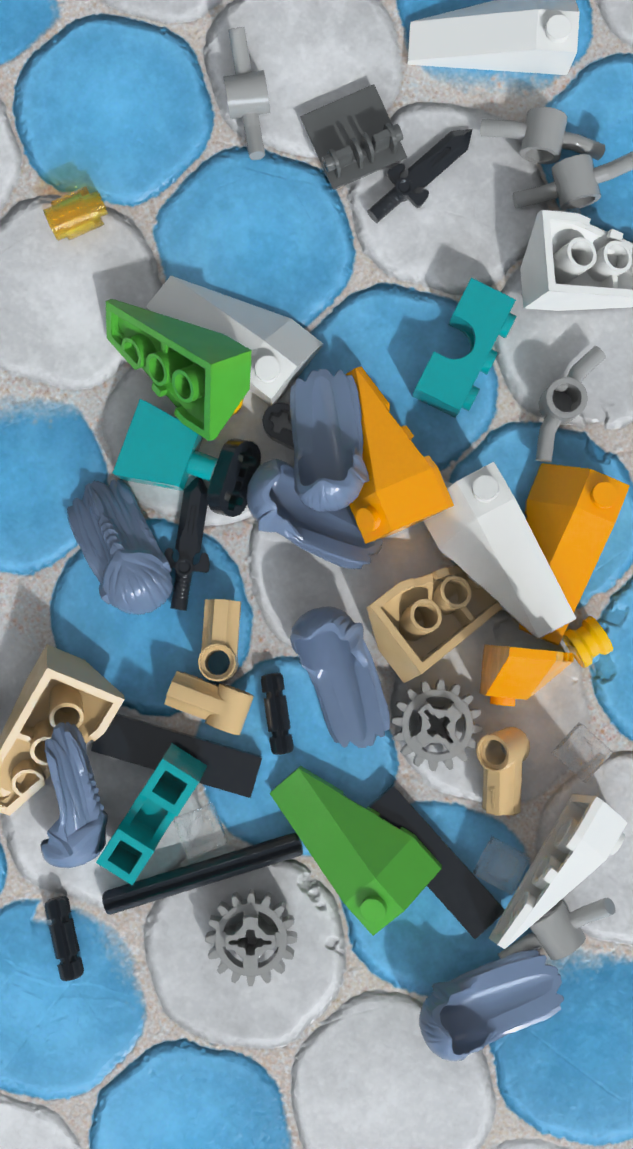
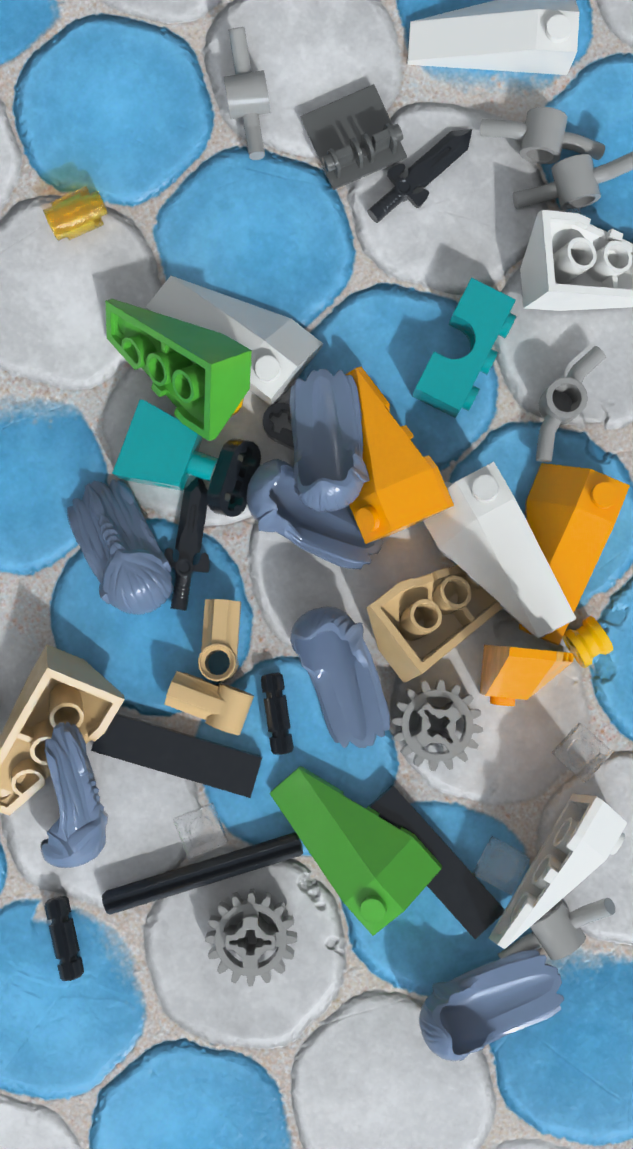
teal arch [96,744,207,885] -> none
tan piece [476,727,530,816] -> none

